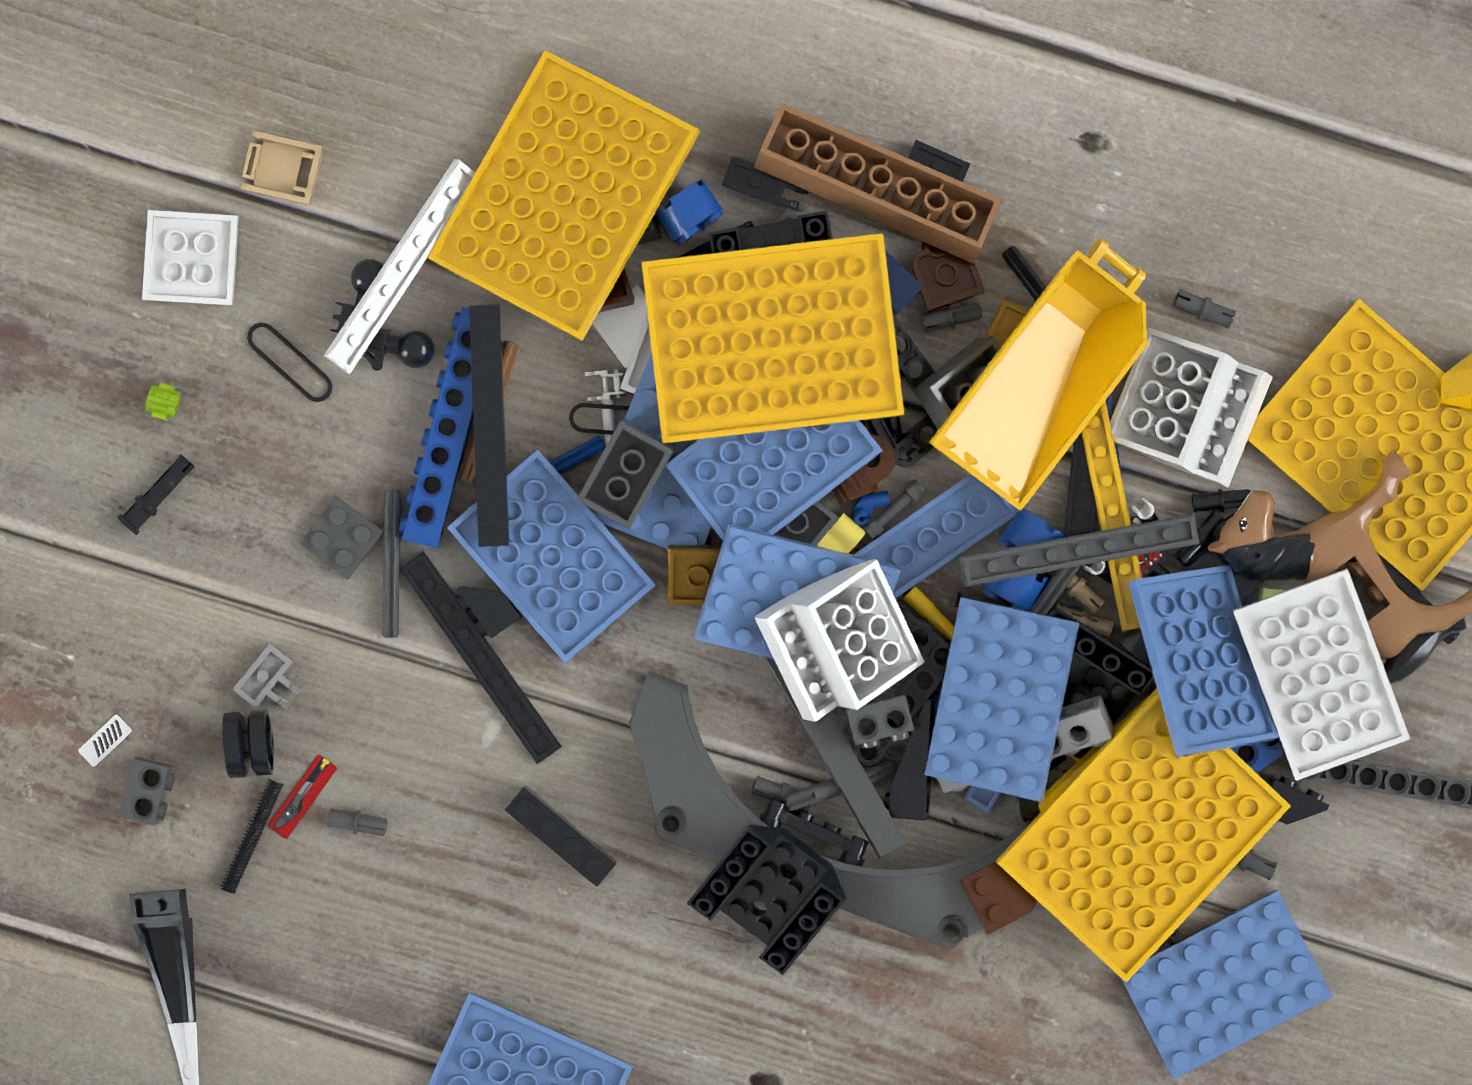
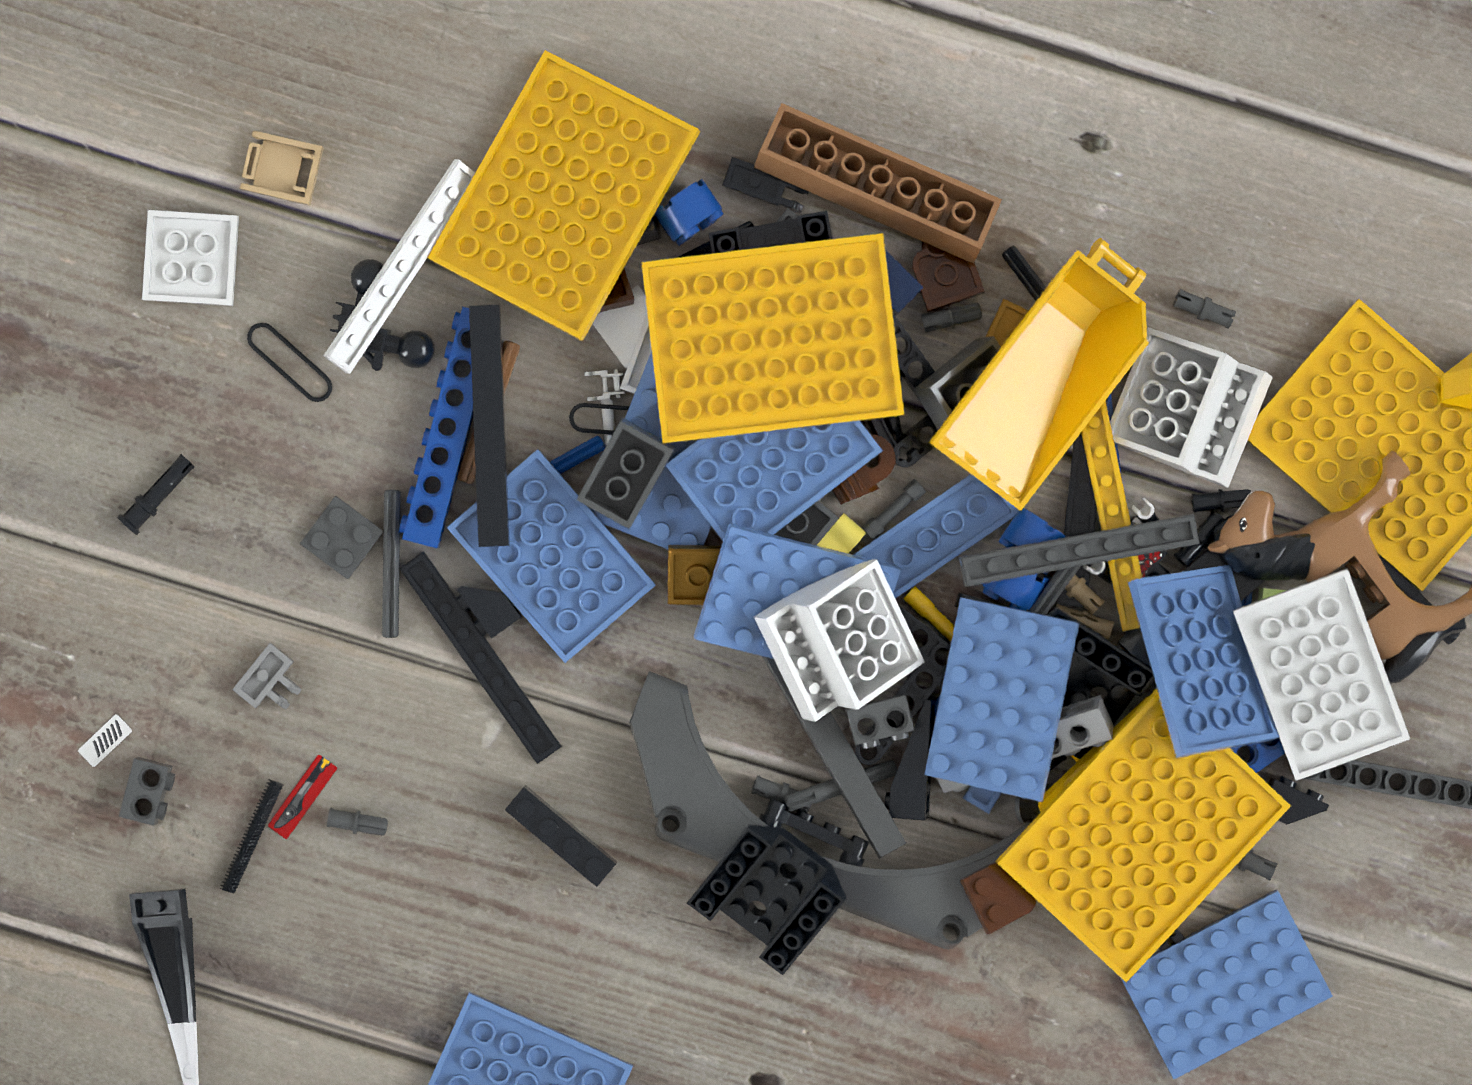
lime gear [145,383,182,421] -> none
black wheel [222,709,274,778] -> none
blue arm [851,490,890,525] -> none
black plate [908,140,971,182] -> none

